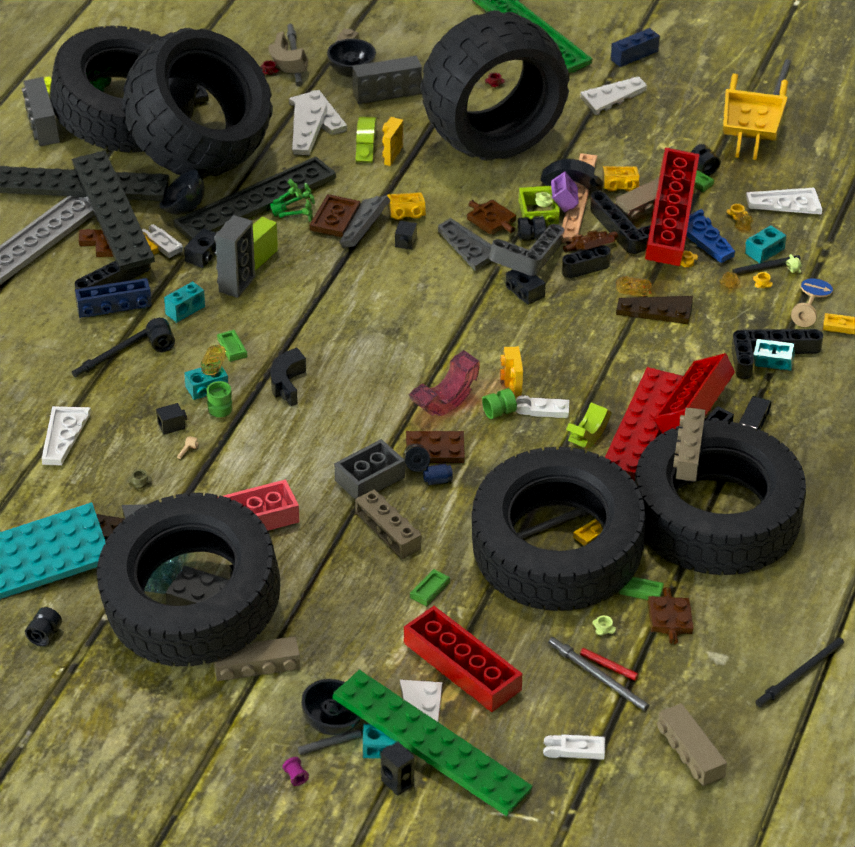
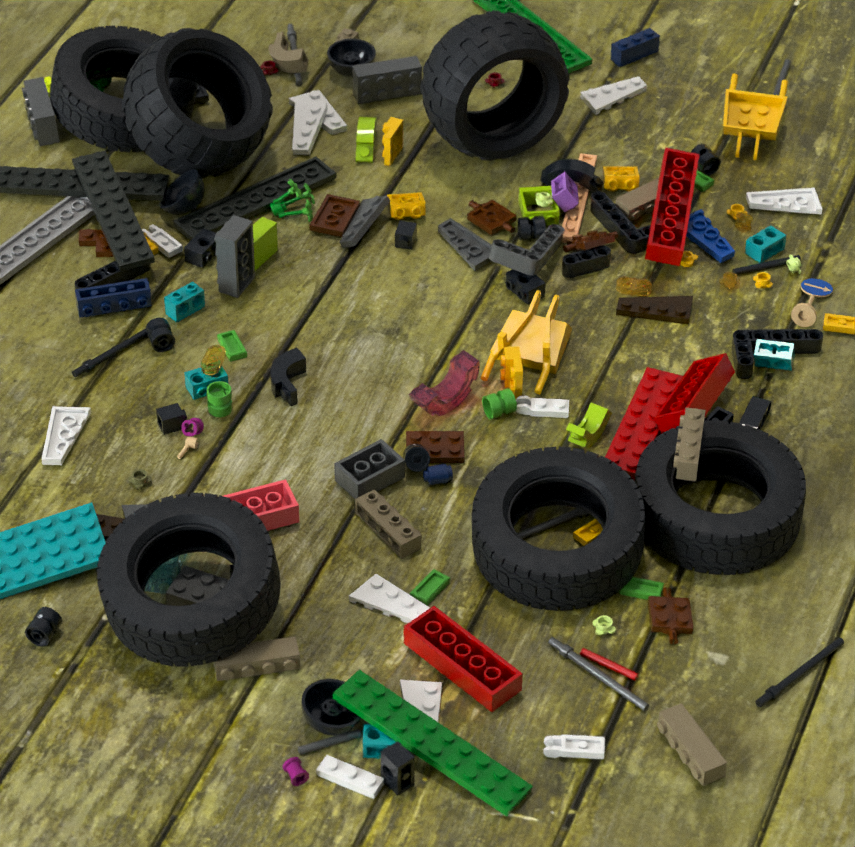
none -> magenta bush [181,417,204,436]
none -> white plate [316,755,384,799]
none -> white wing [349,574,430,623]
none -> yellow piece [481,290,573,395]

